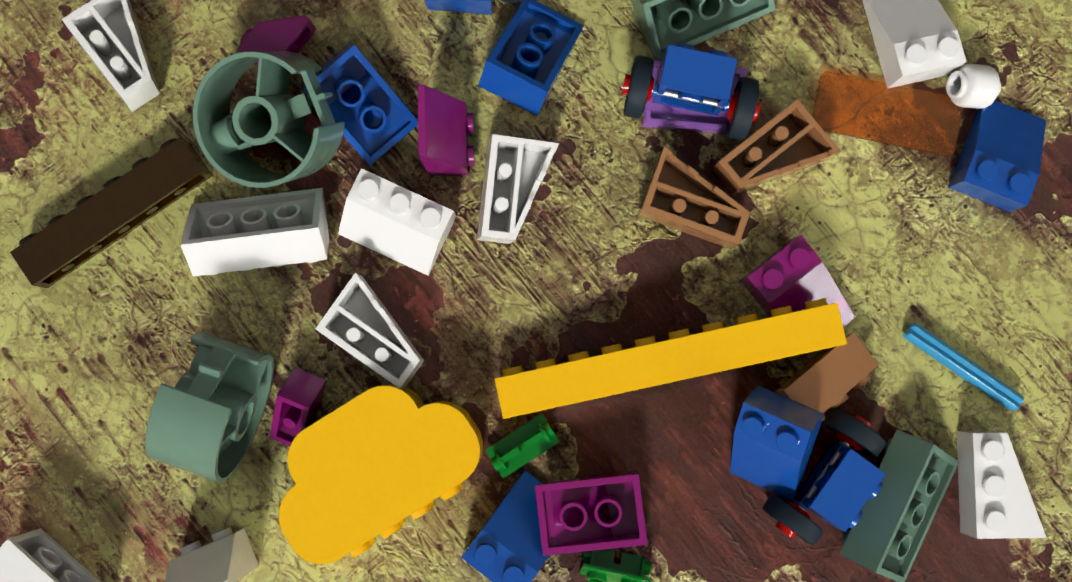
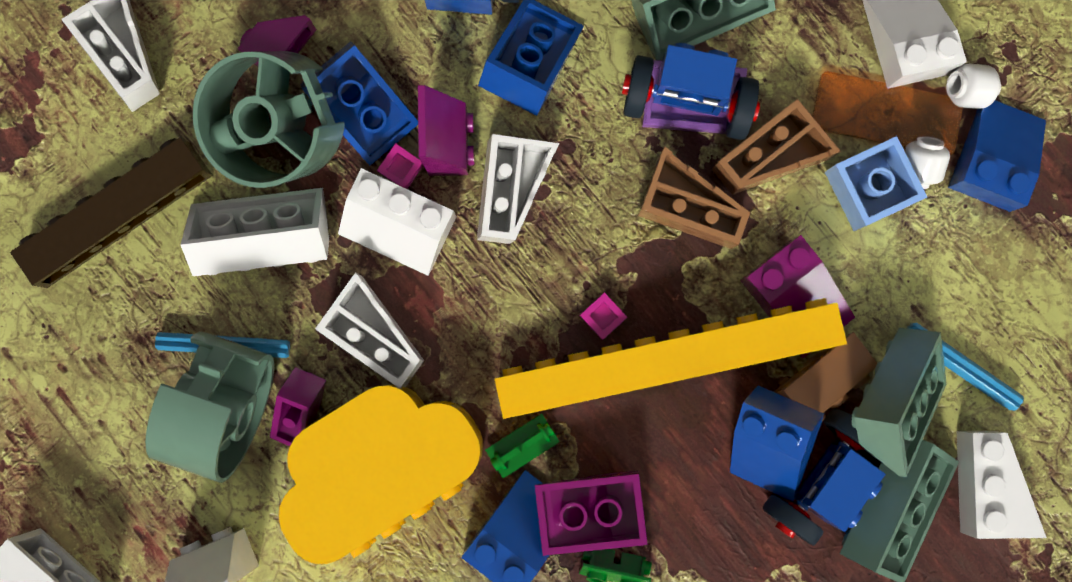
none -> dark azure axle [155,332,290,358]
none -> dark pink plate [377,143,424,189]
none -> dark pink plate [580,292,627,340]
none -> light blue brick [825,136,927,231]
none -> sand green slope [852,328,947,477]
none -> white head [905,137,950,189]

